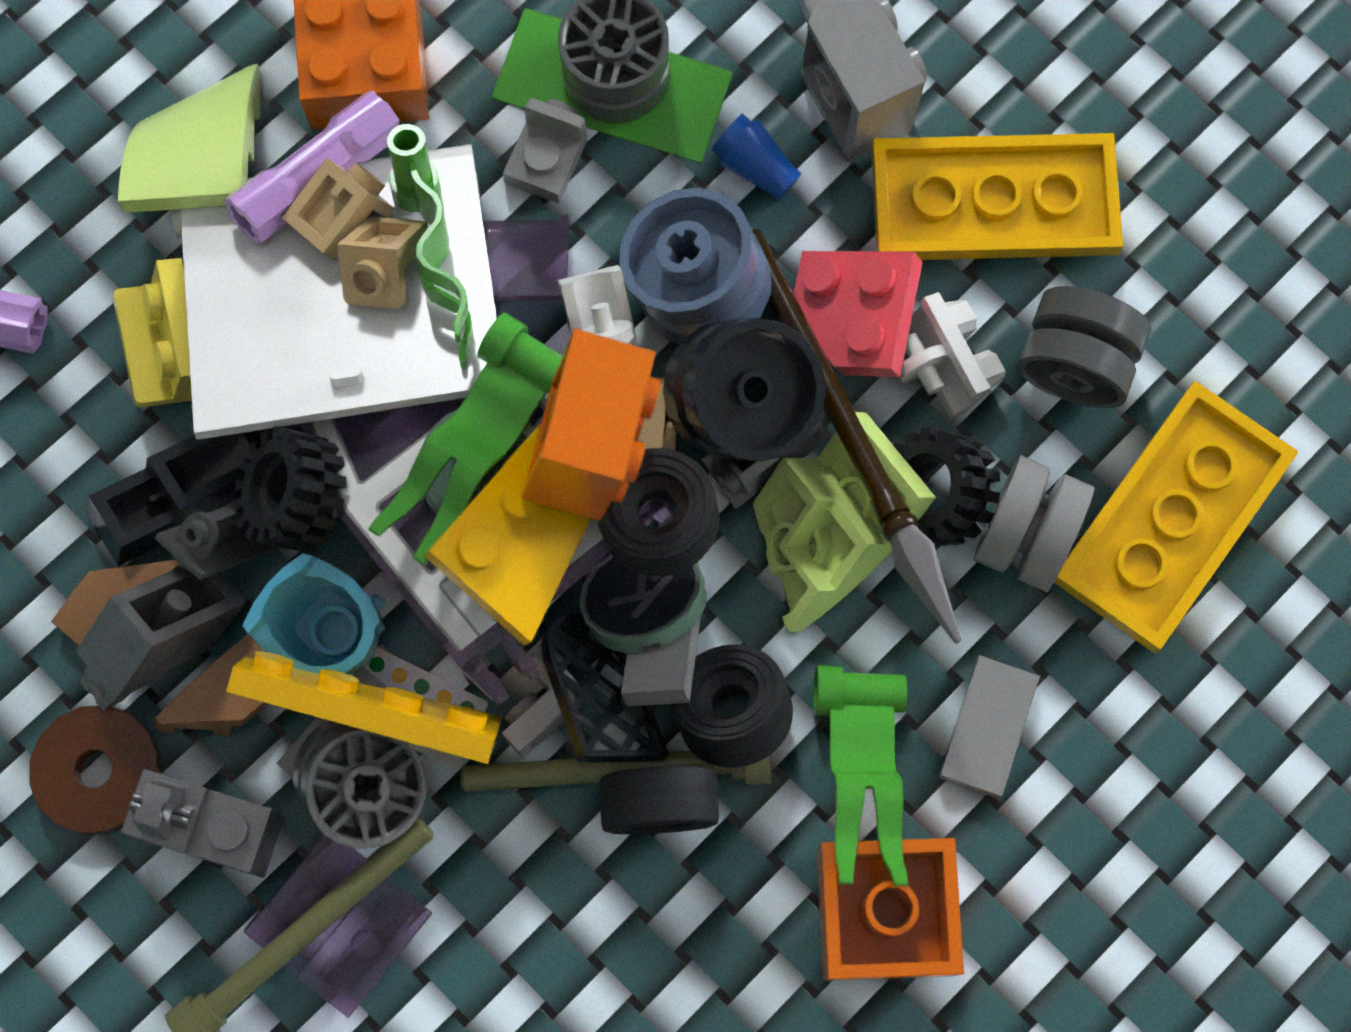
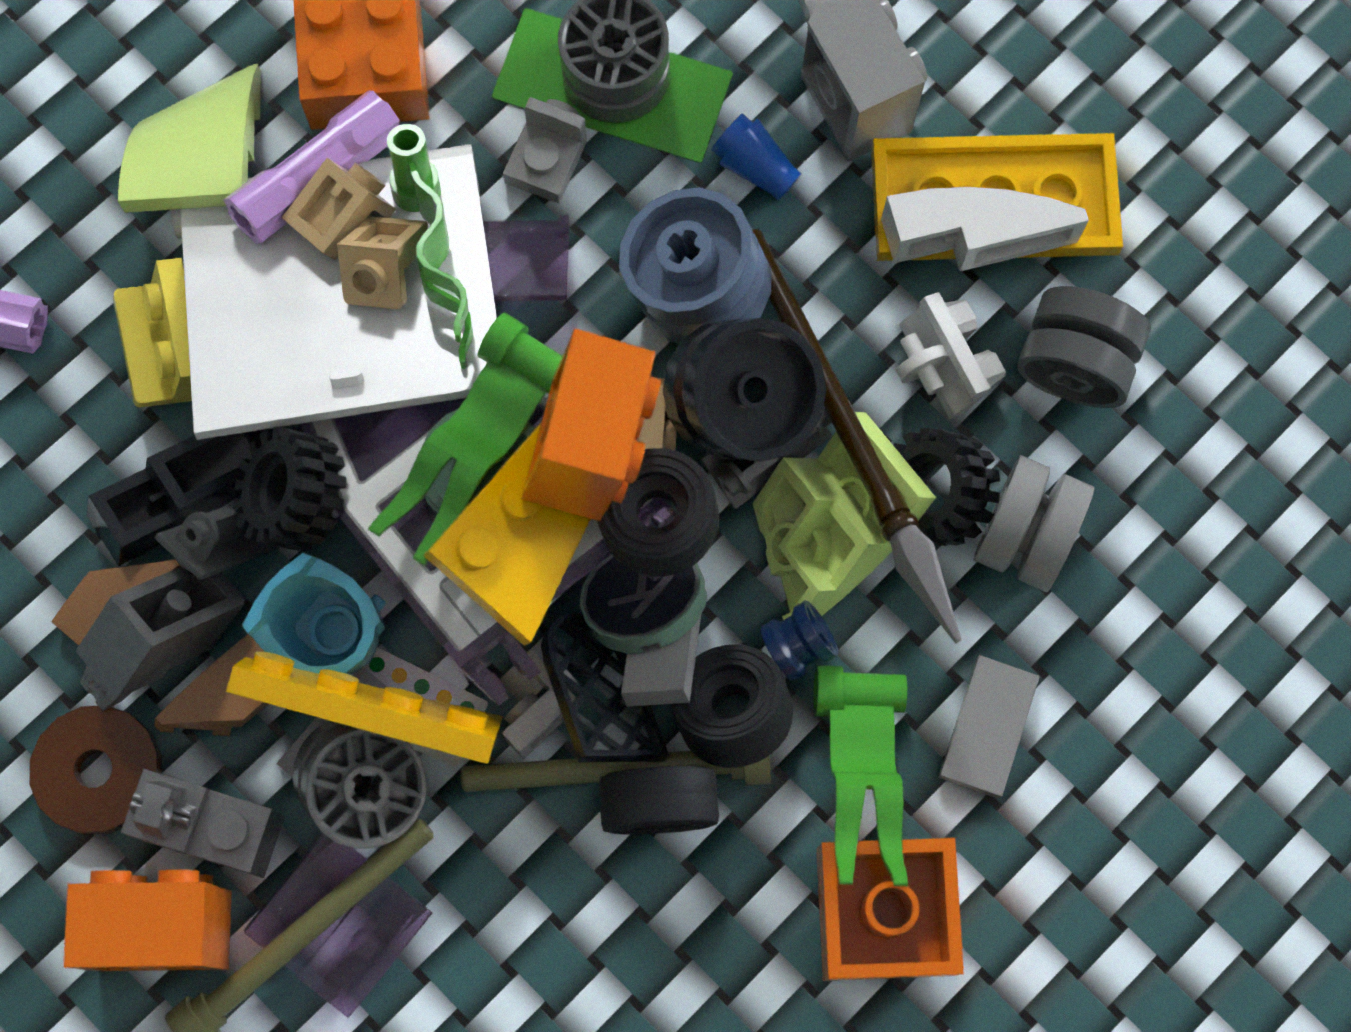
white hips [557,265,638,346] -> none
coral plate [794,251,923,378] -> none
yellow plate [1054,380,1299,654] -> none
none -> orange brick [63,870,232,971]
none -> dark blue wheel [761,600,839,681]
none -> white slope [881,187,1089,271]

